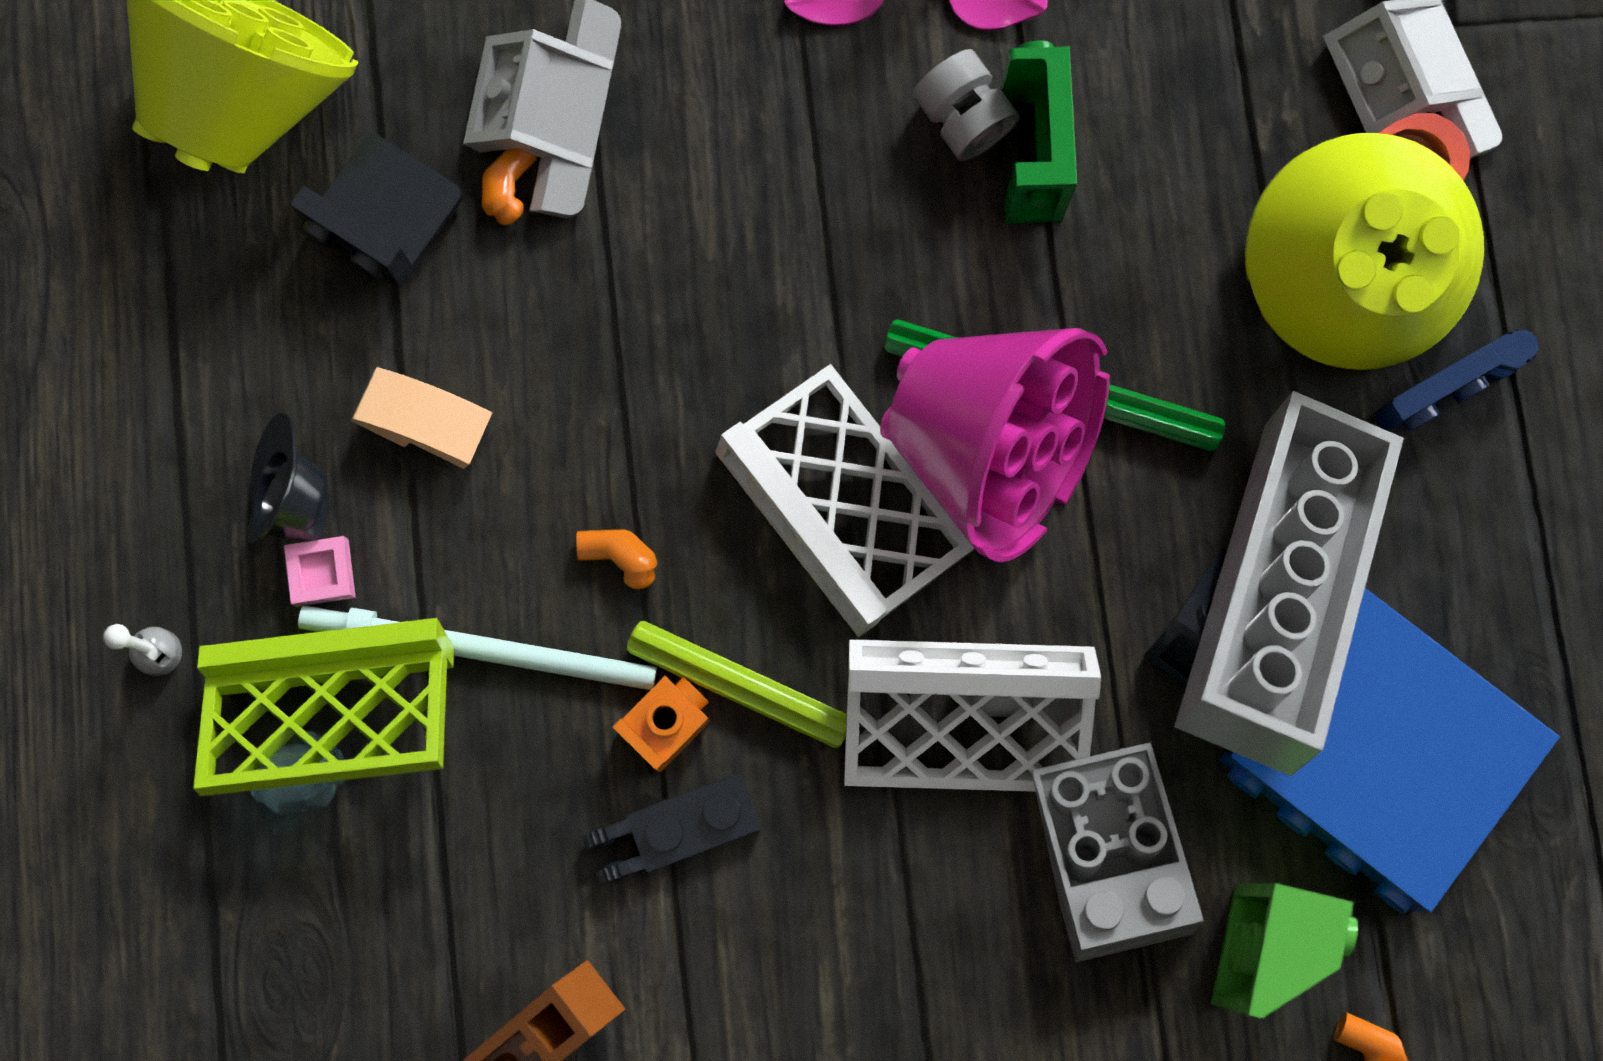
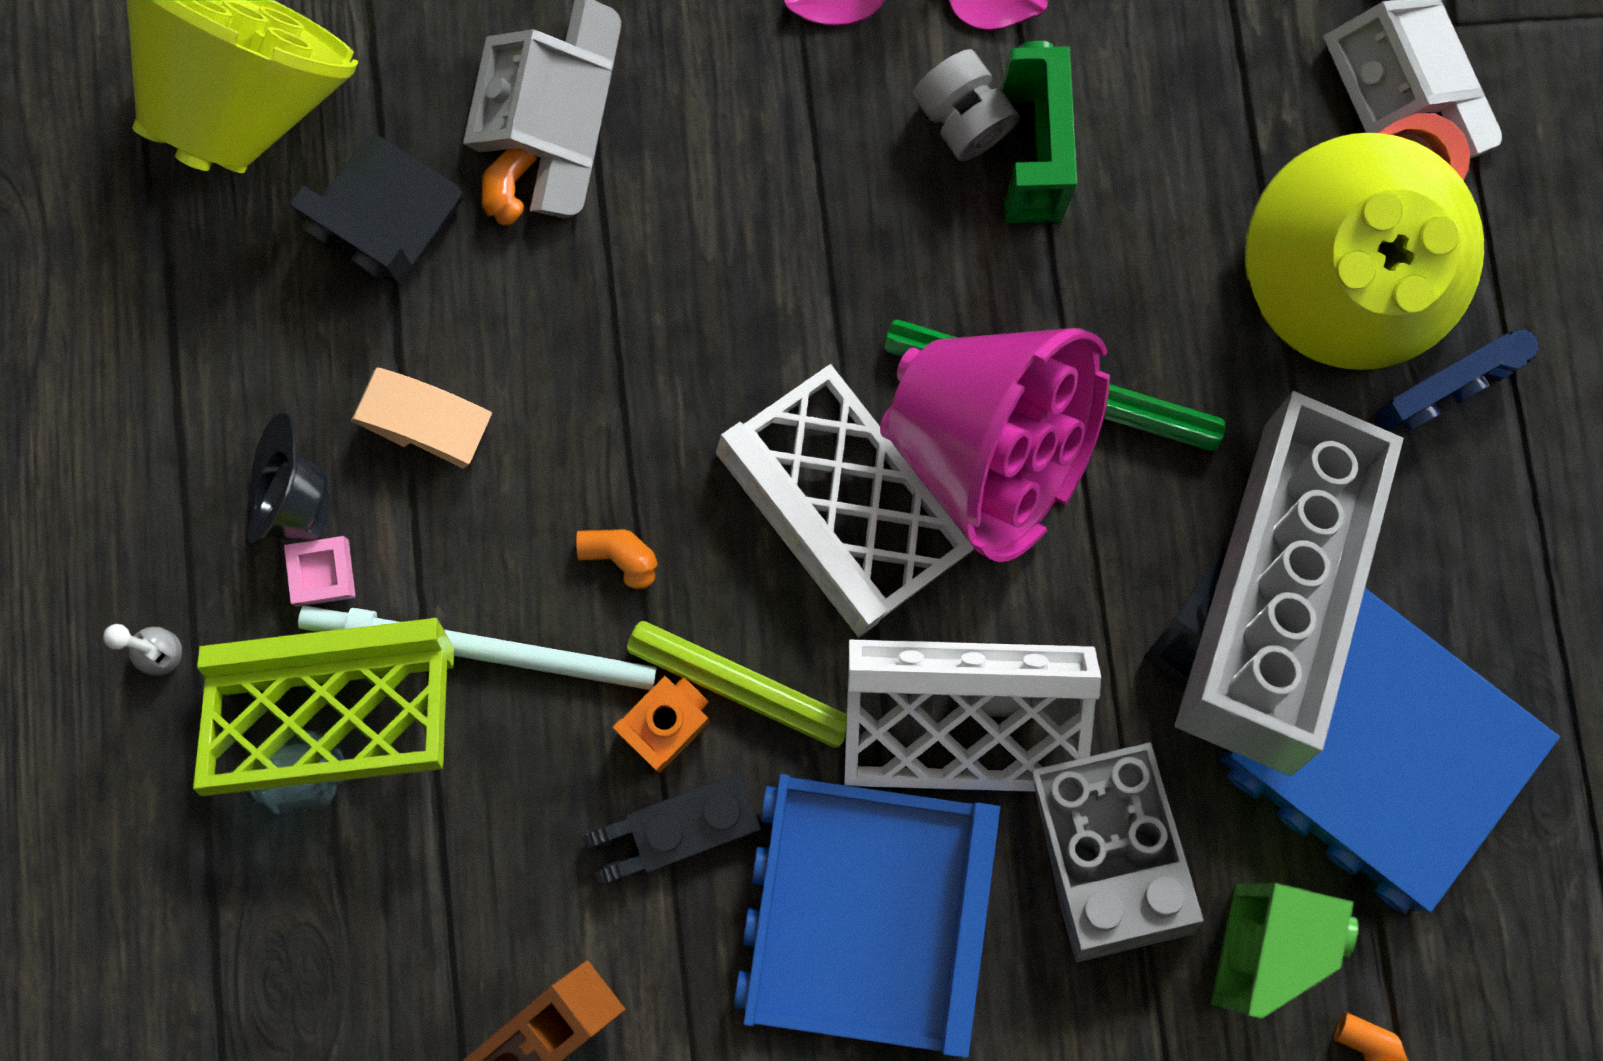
none -> blue panel [734,774,1001,1058]

